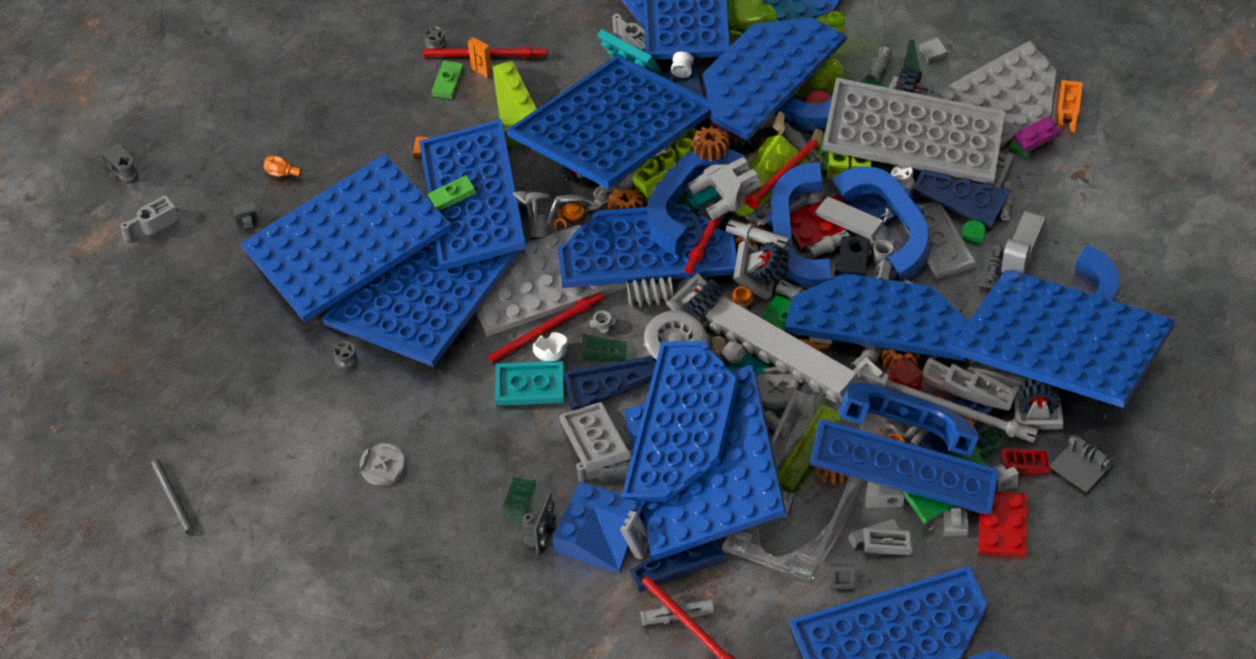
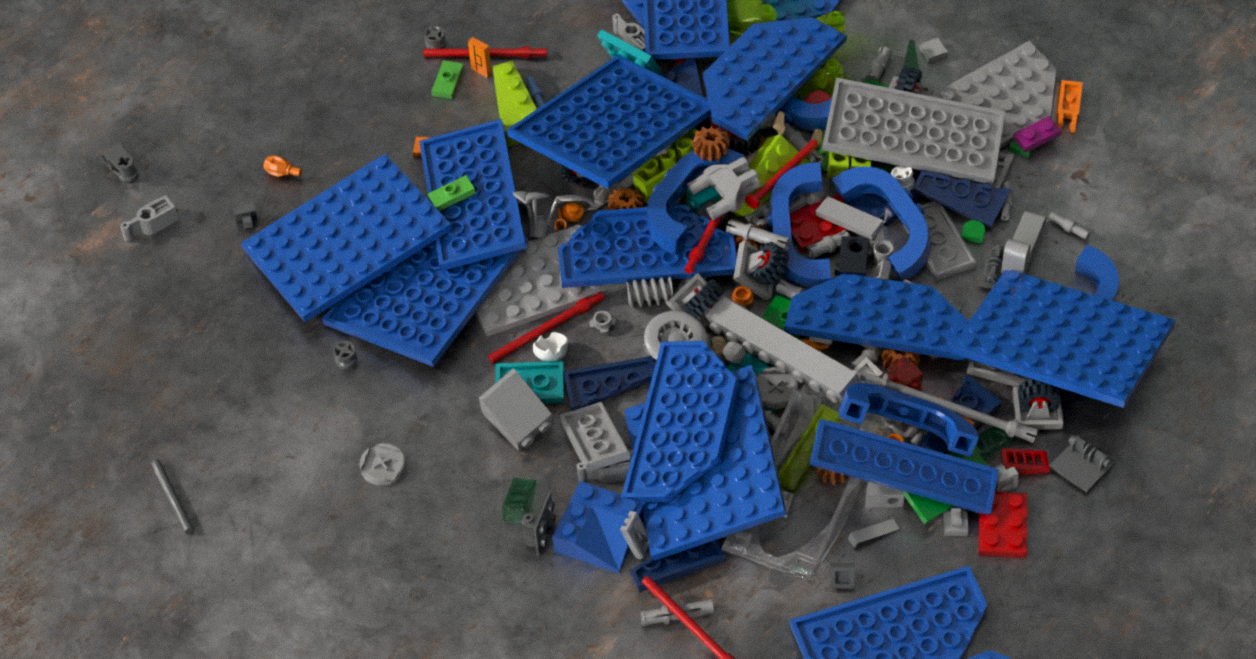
clear green slope [578,334,627,362] -> none
white wheel [671,52,694,78] -> none
light grey tile [863,528,912,556] -> none
light grey slope [919,358,1017,410] -> none
none -> light grey slope [479,368,553,451]
none -> medium blue bar [526,76,545,108]
none -> light grey bar [1048,212,1090,240]

